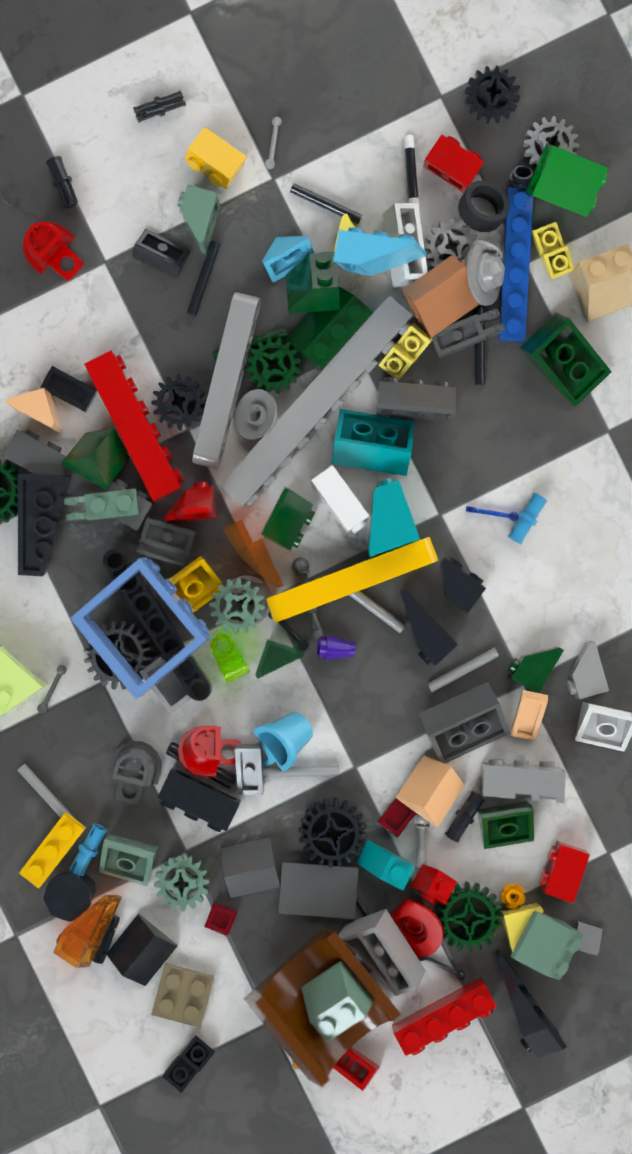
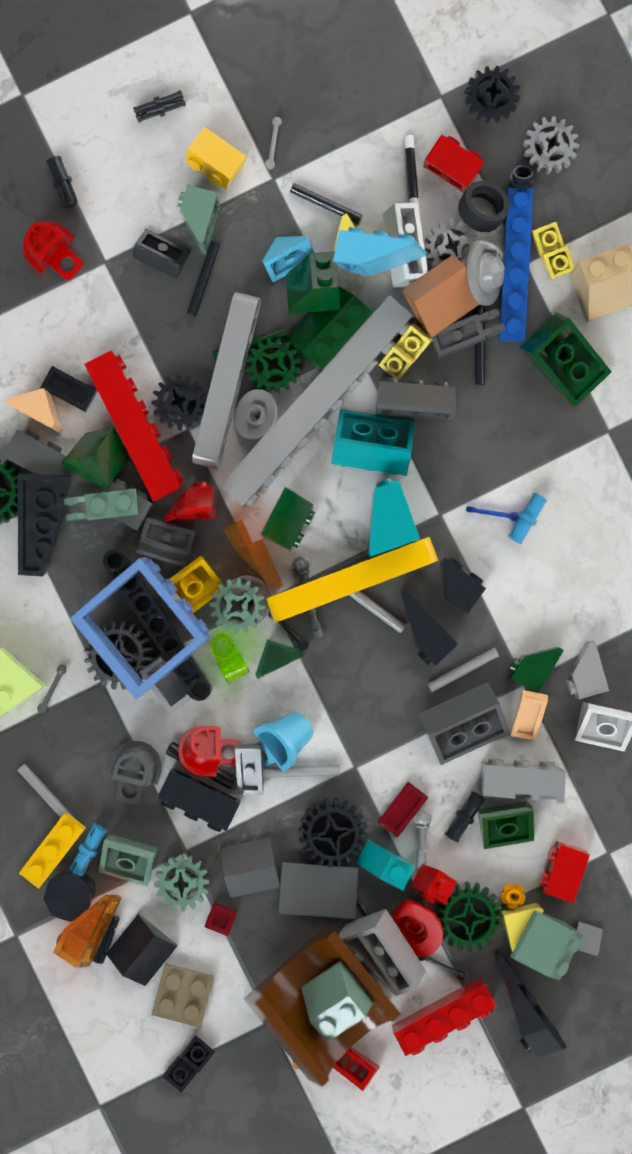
white brick [311,465,369,534] -> none
dark purple cone [317,635,355,660] -> none
light nougat slope [395,756,465,828] -> none
green brick [526,143,608,217] -> none

